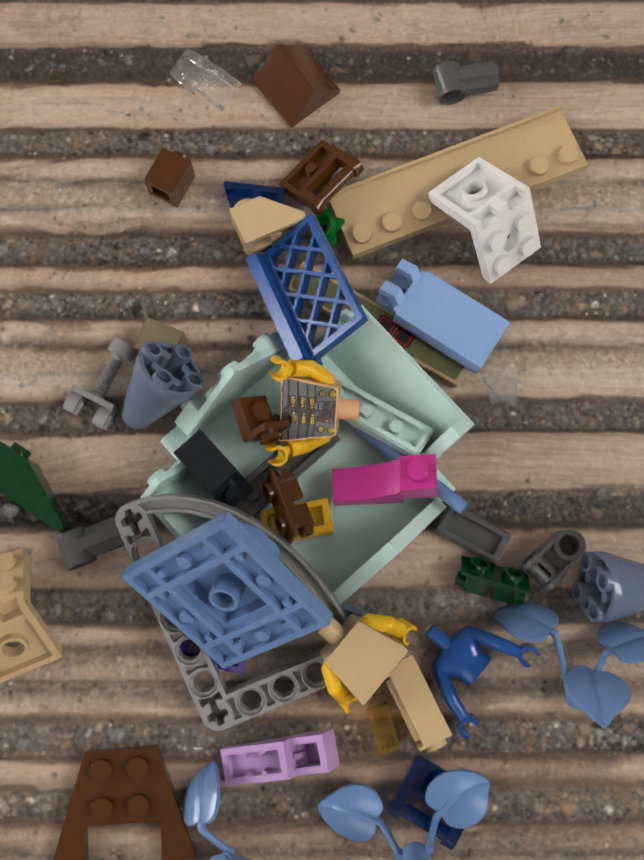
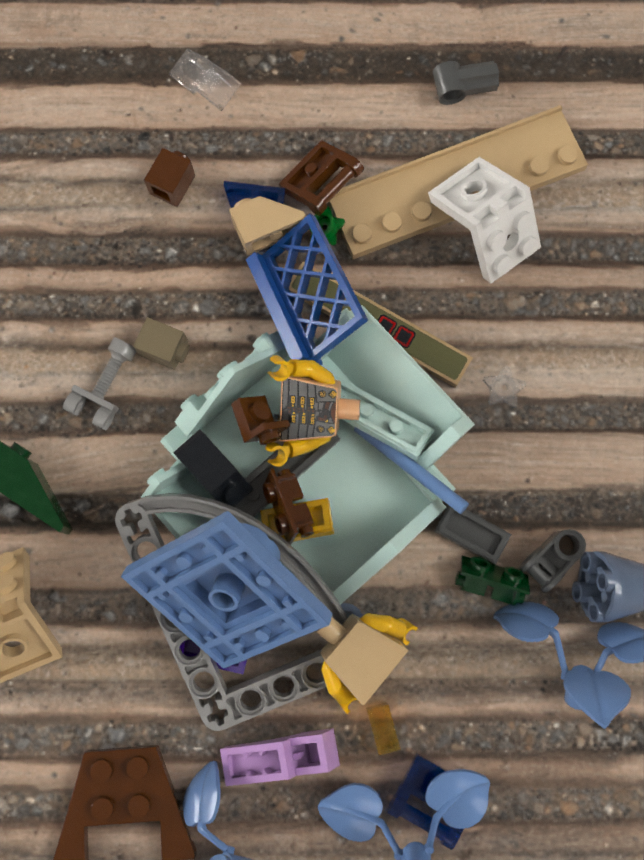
dark grey piece [56,516,124,571] -> none
sand blue cone [122,341,204,429] -> none
reddish brown slope [253,44,340,128] -> none
dark pink slope [332,454,438,506] -> none
light blue tile [375,258,510,374] -> none
tan window [385,652,452,753] -> none
blue piece [425,625,540,739] -> none

